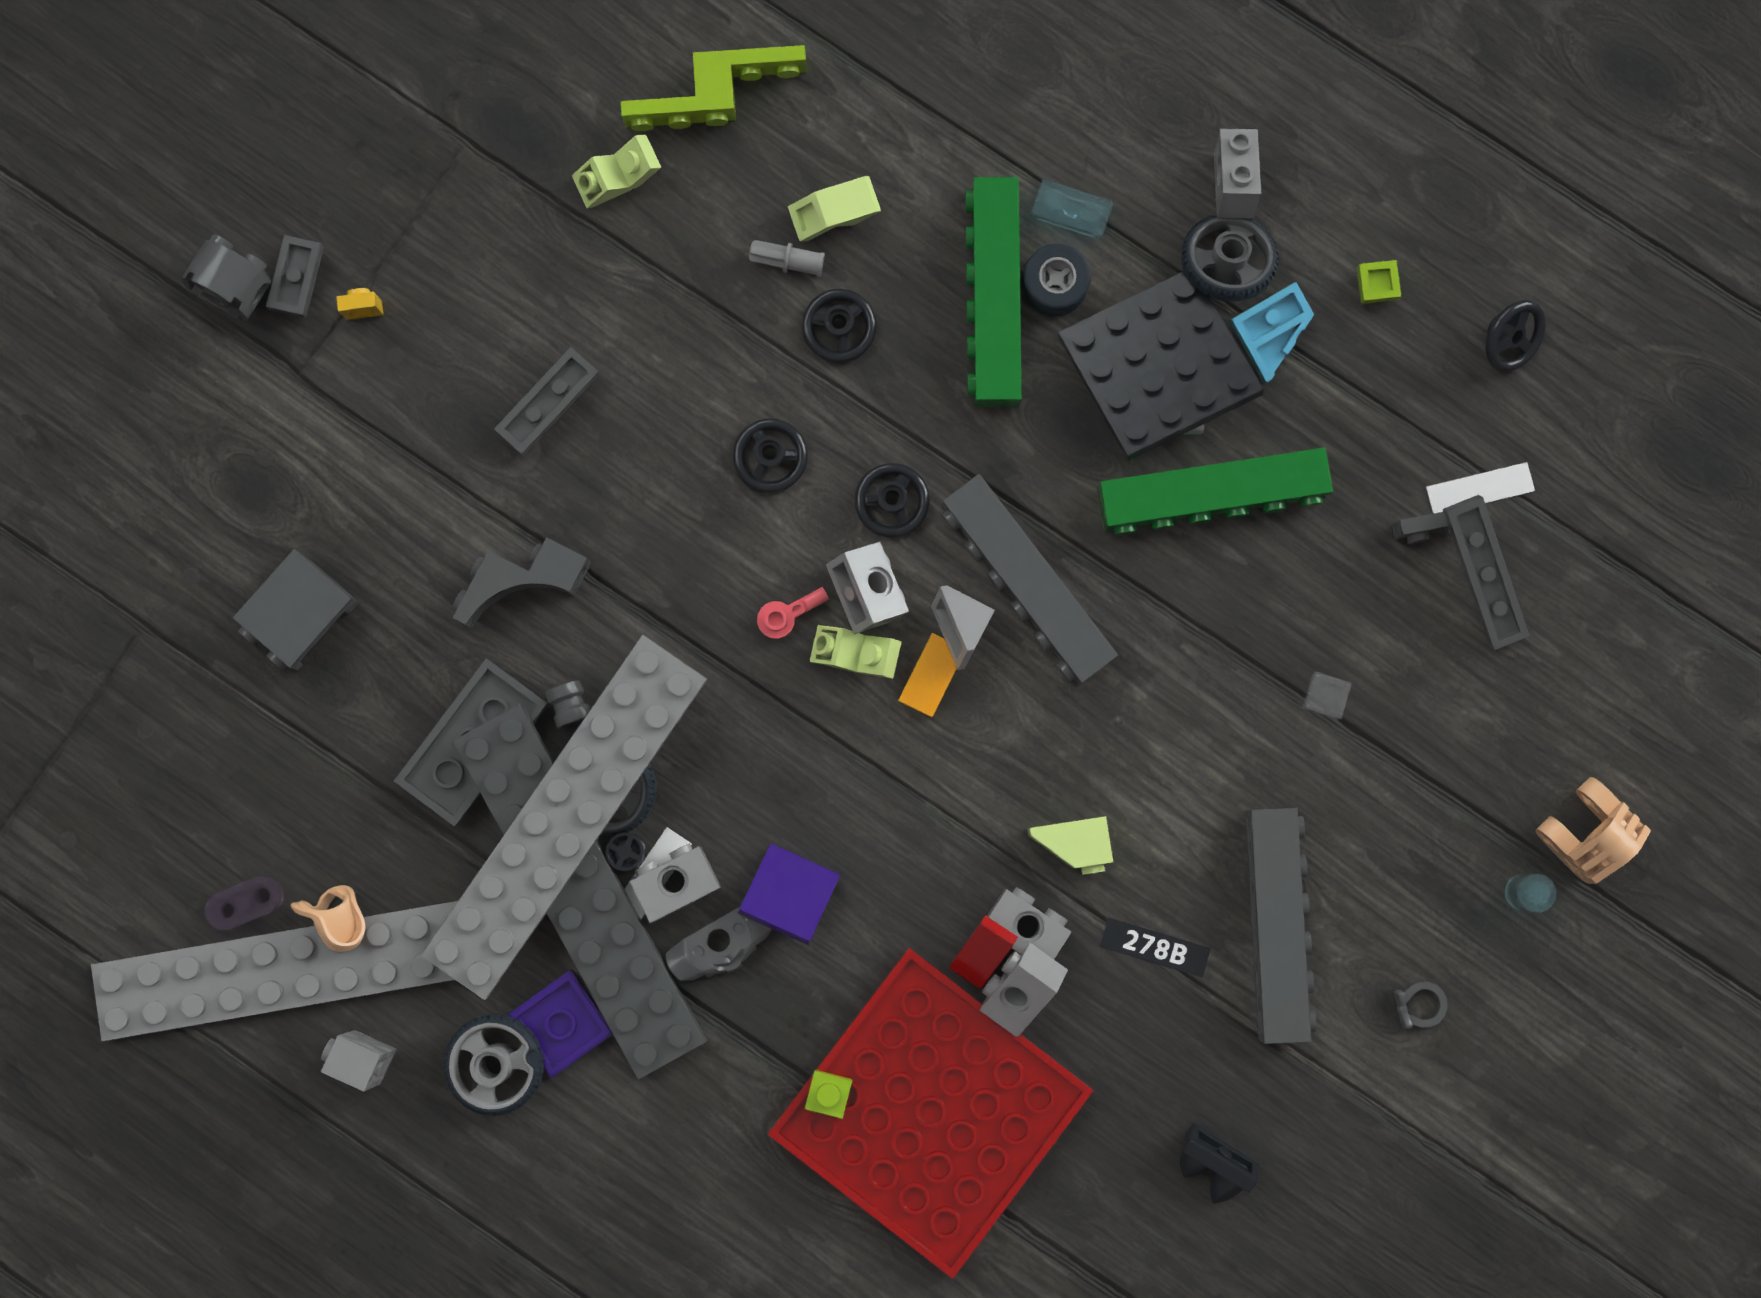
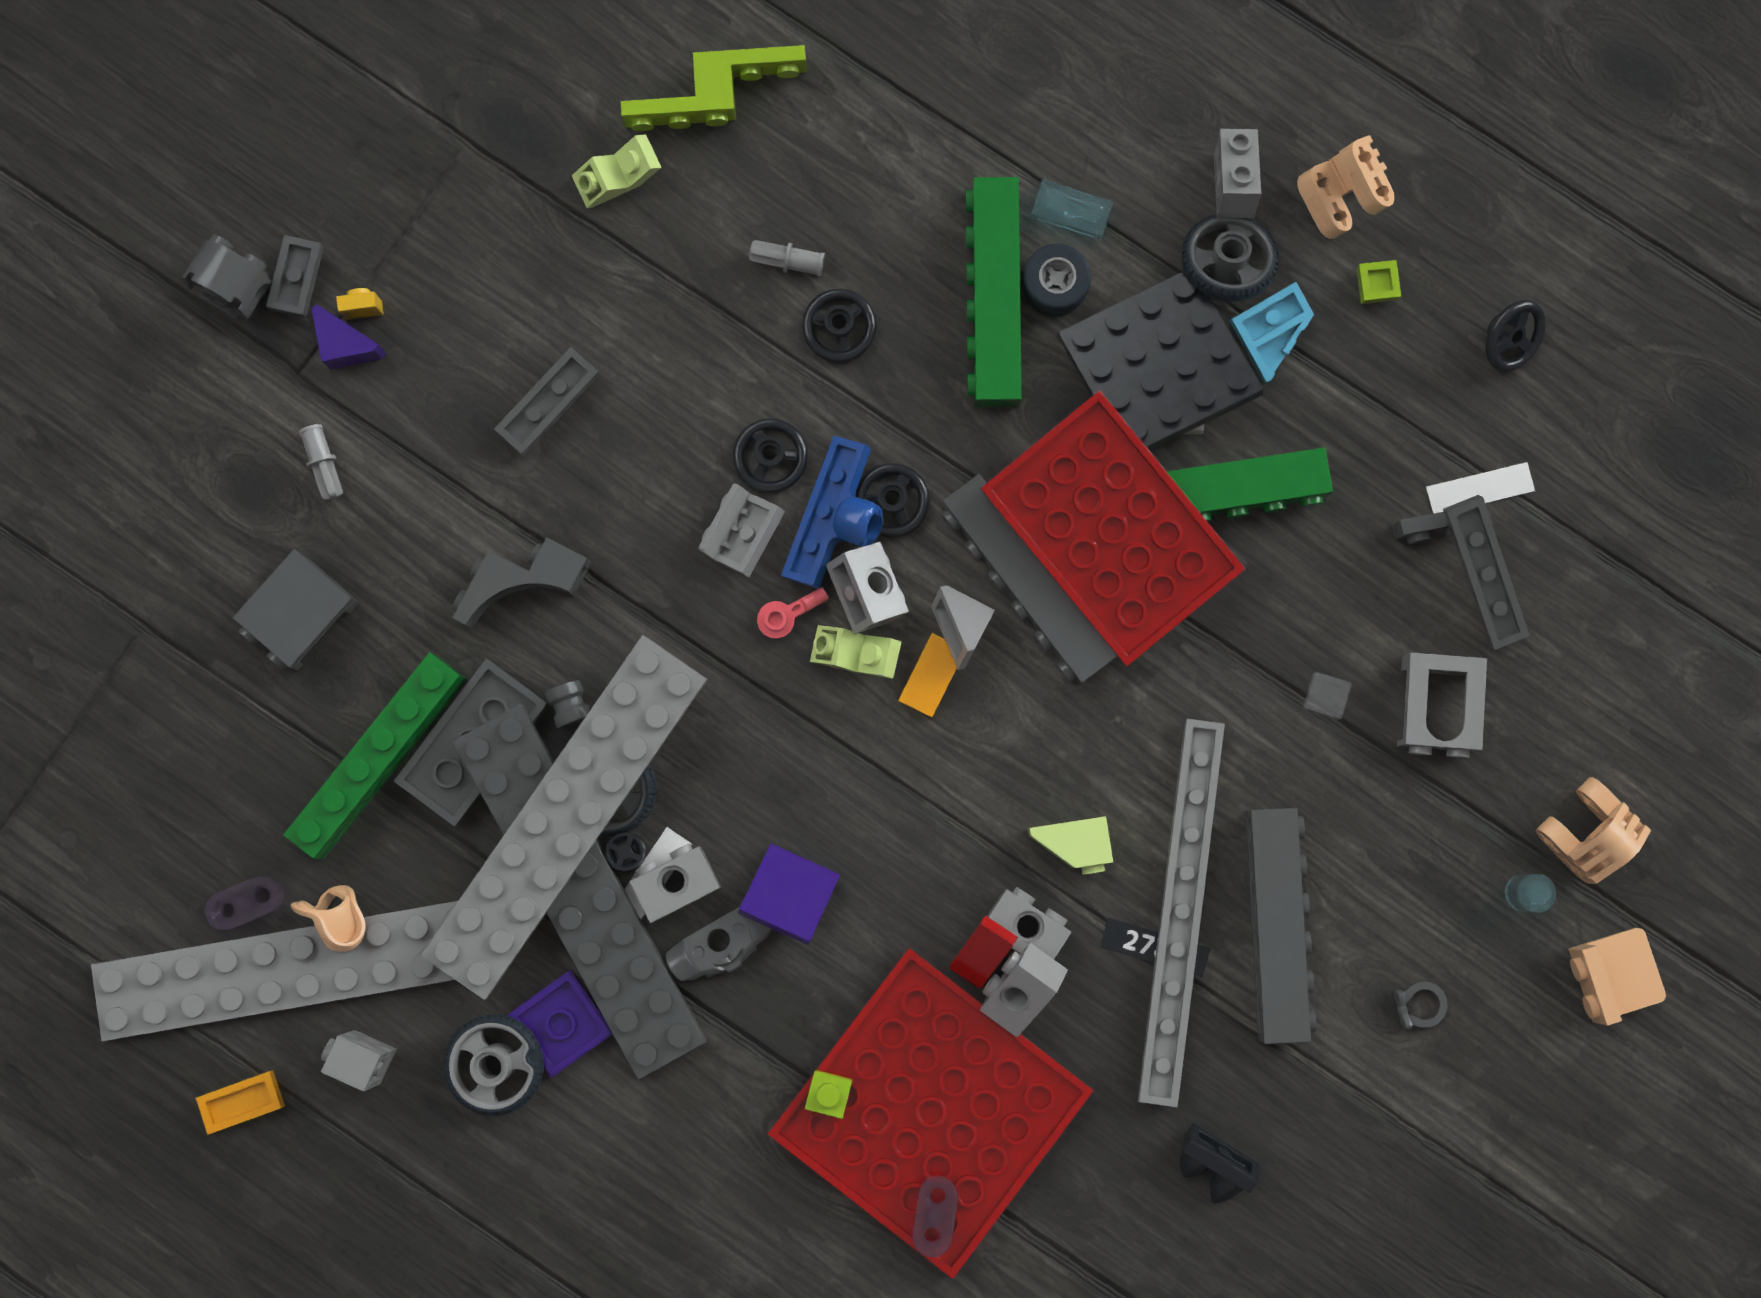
yellowish green slope [788,176,881,242] -> none
none -> light orange tile [196,1070,285,1134]
none -> green brick [283,652,467,859]
none -> light grey axle [299,424,343,500]
none -> dark purple slope [312,304,386,369]
none -> light grey bracket [699,484,785,577]
none -> blue plate [781,436,883,589]
none -> plate [912,1175,958,1257]
none -> red plate [980,390,1245,666]
none -> light grey plate [1137,719,1225,1107]
none -> light nougat piece [1297,135,1394,239]
none -> light grey panel [1397,653,1487,758]
none -> light nougat bracket [1568,928,1666,1026]

